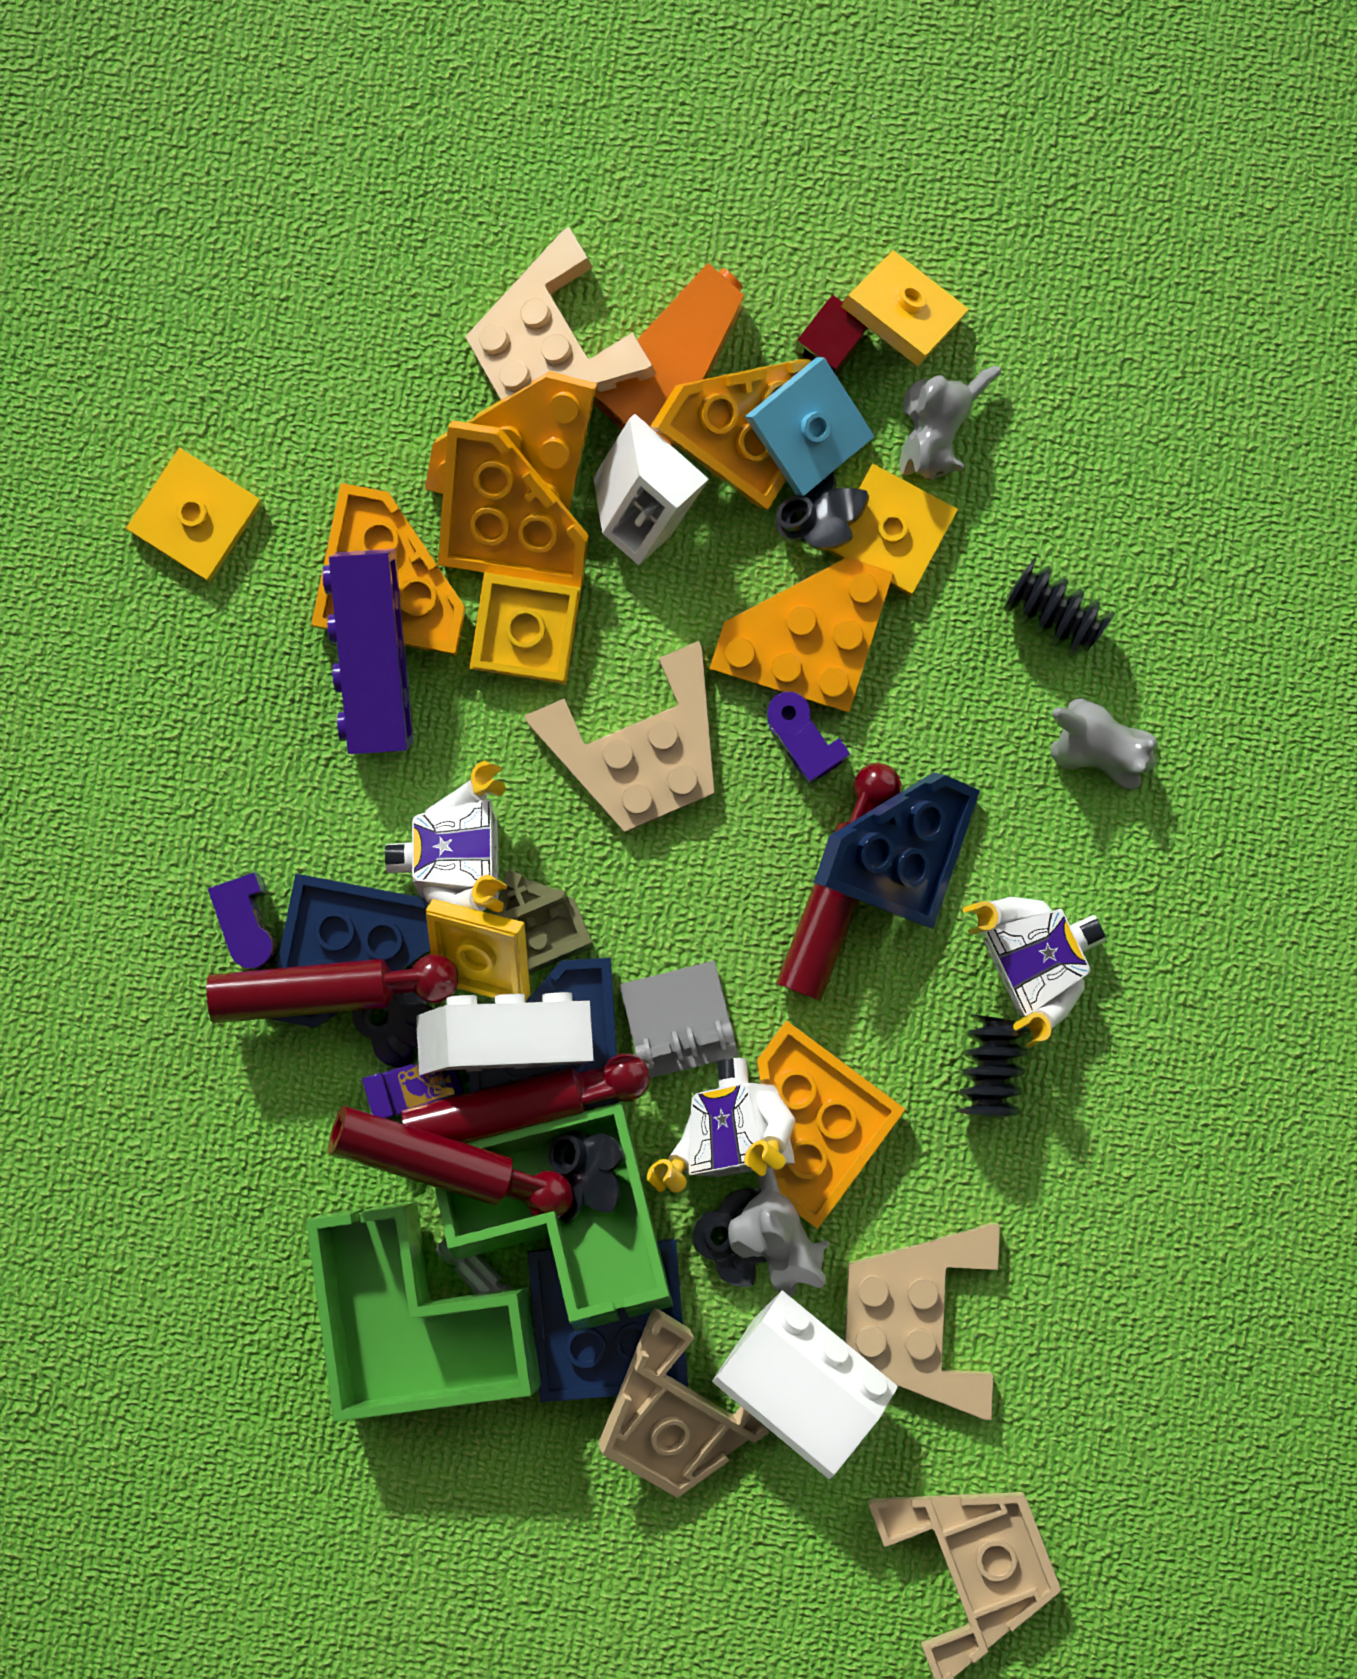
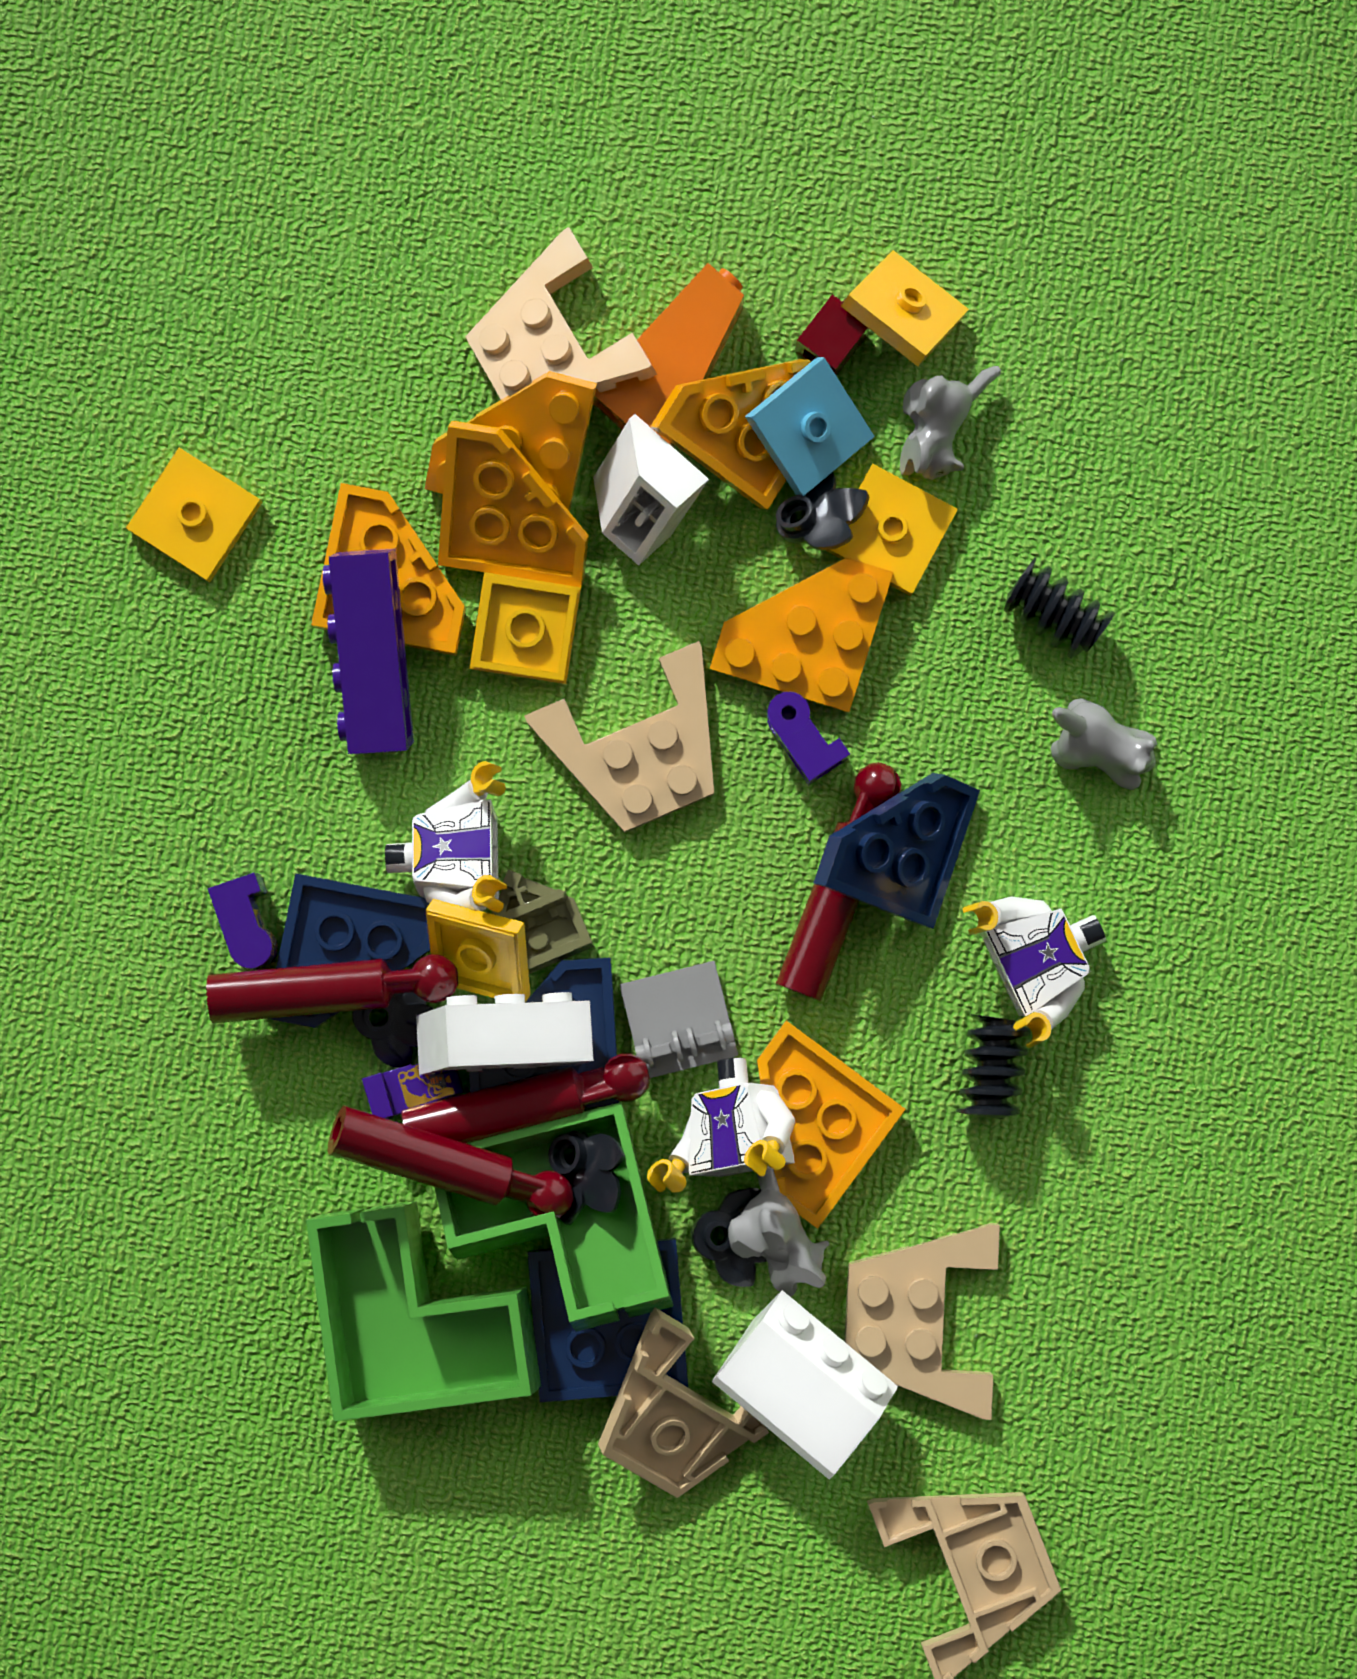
light grey axle [436,1238,512,1293] -> none

